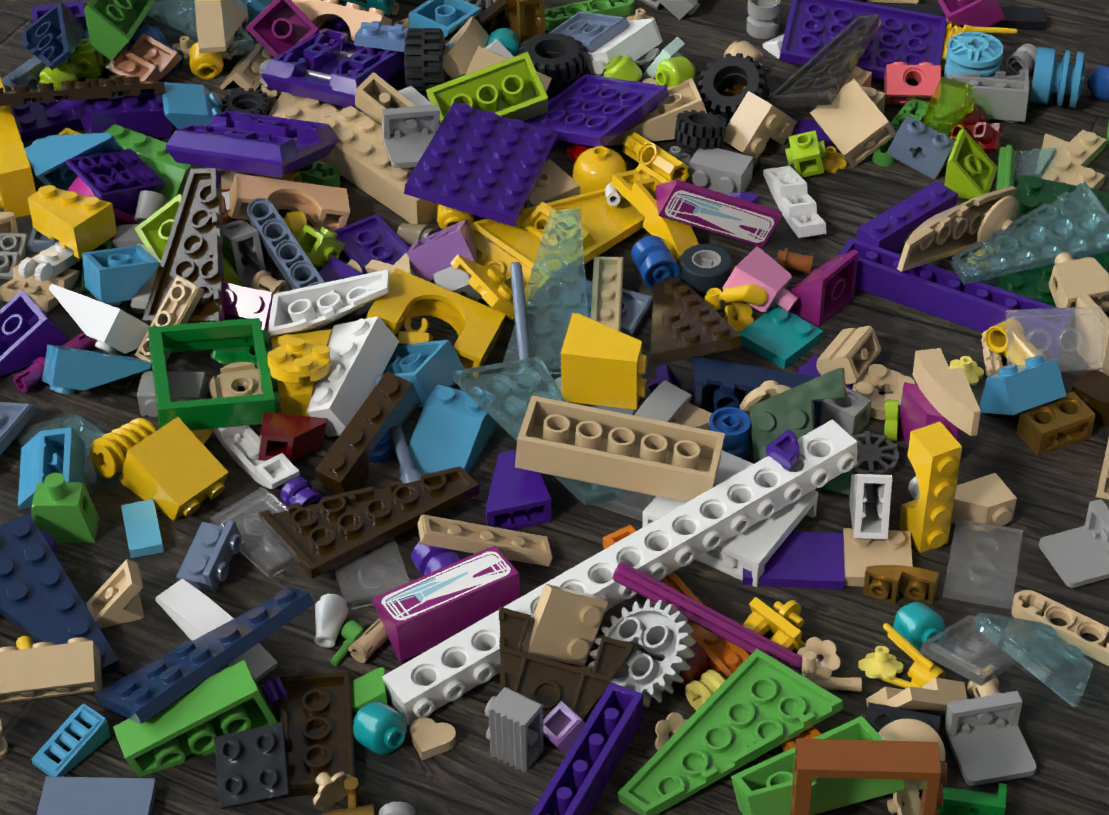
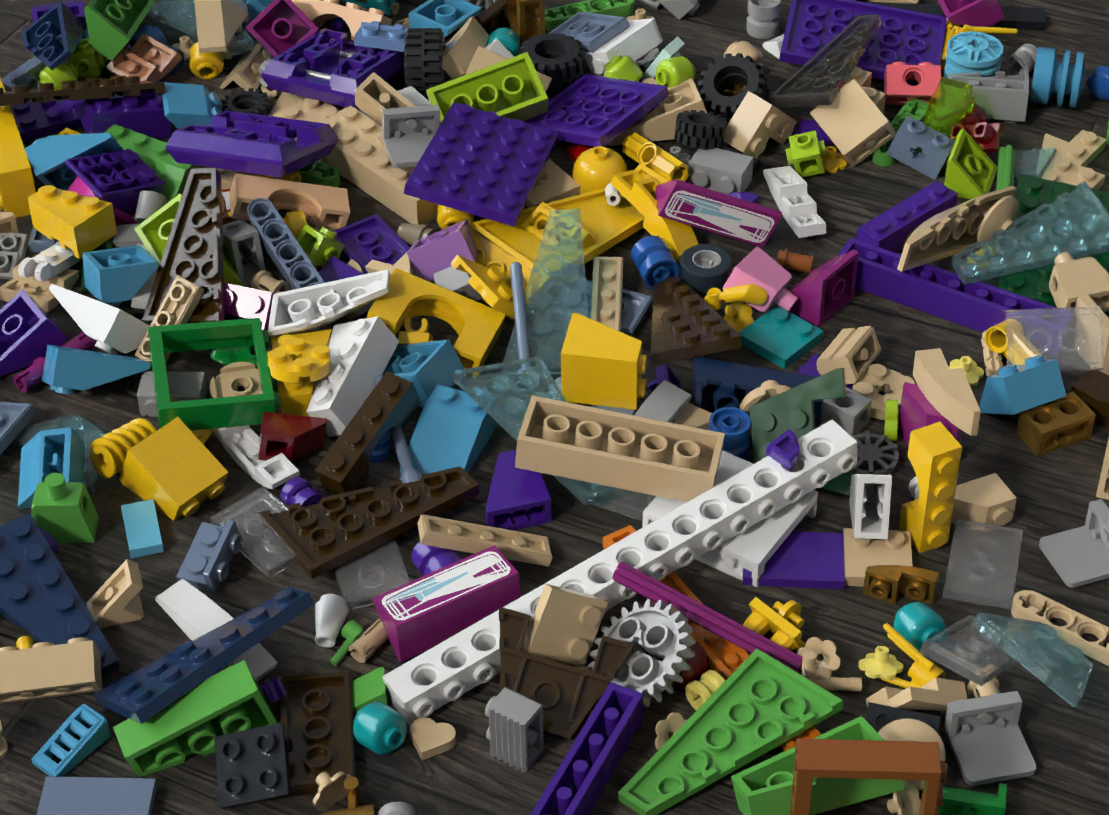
medium lavender slope [543,701,585,755] -> none

